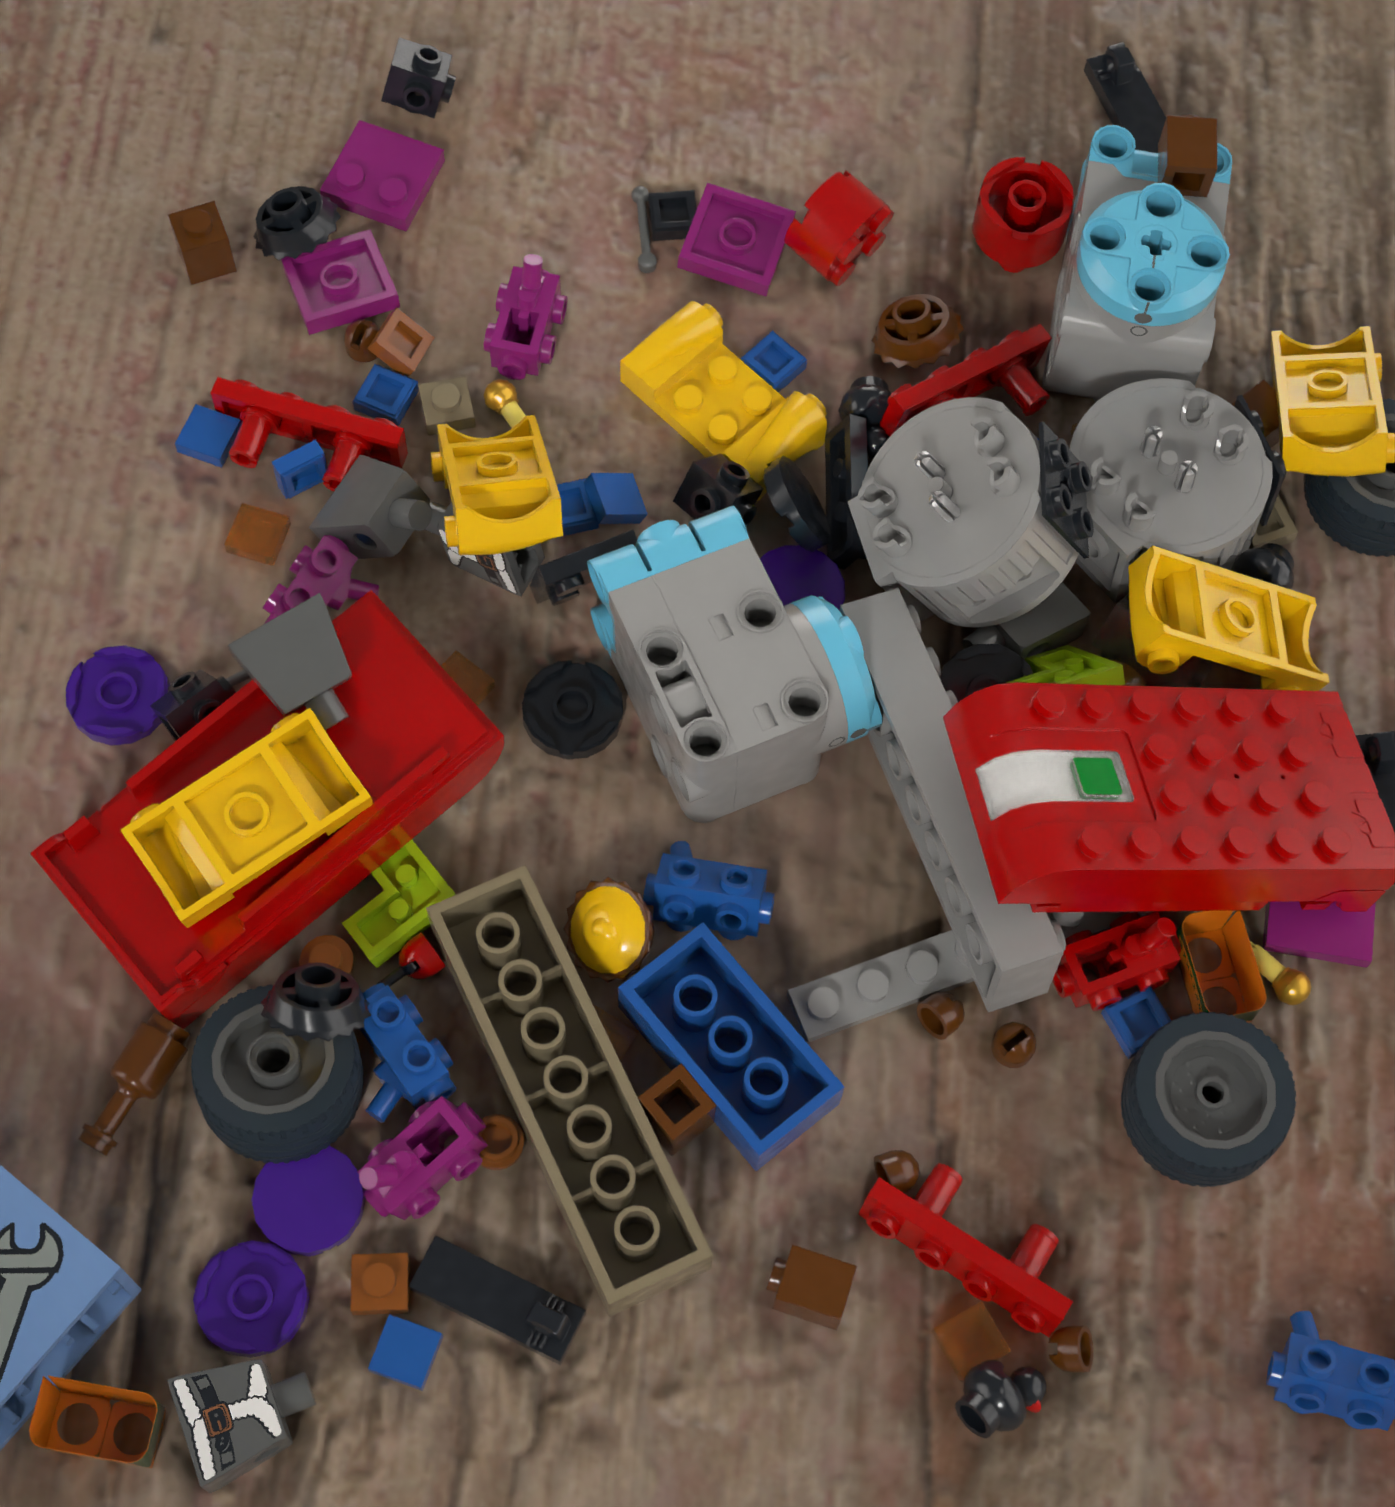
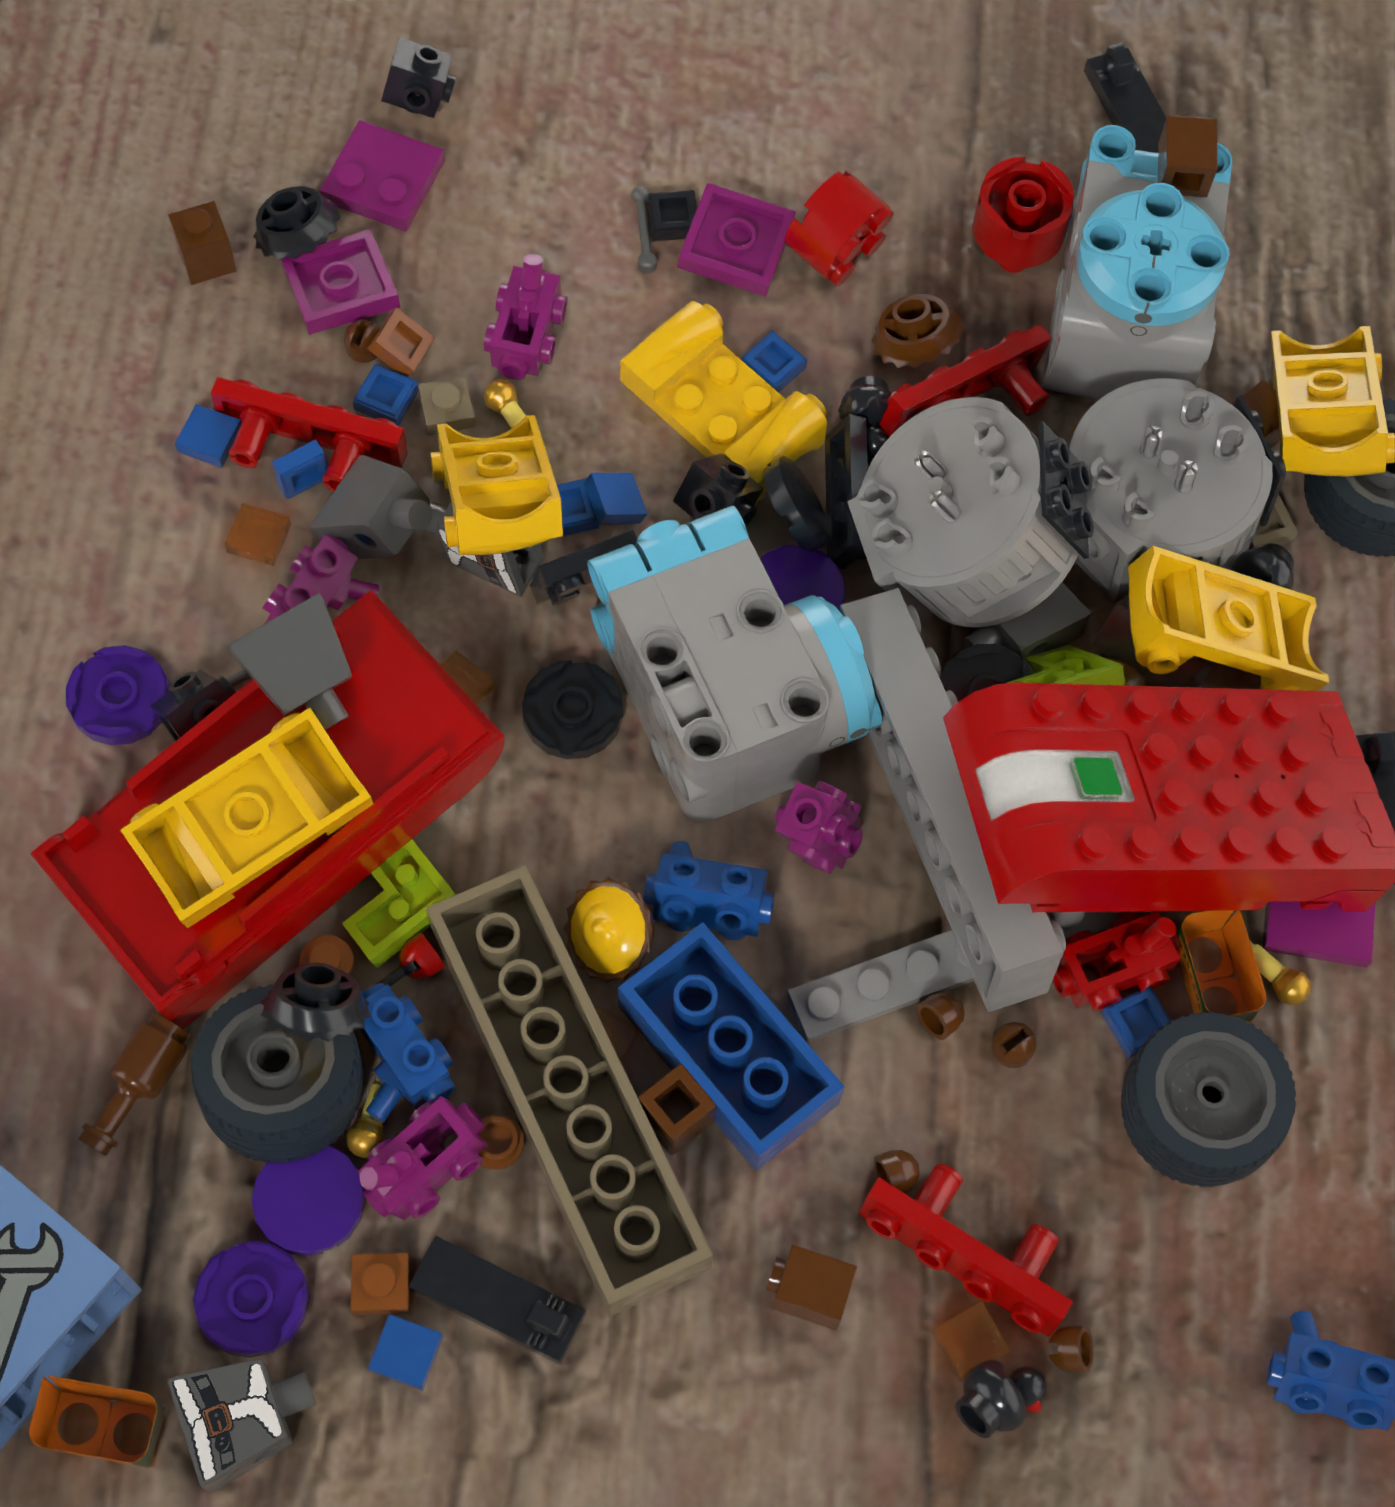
none -> pearl gold piece [346,1076,385,1158]
none -> magenta brick [775,781,864,874]

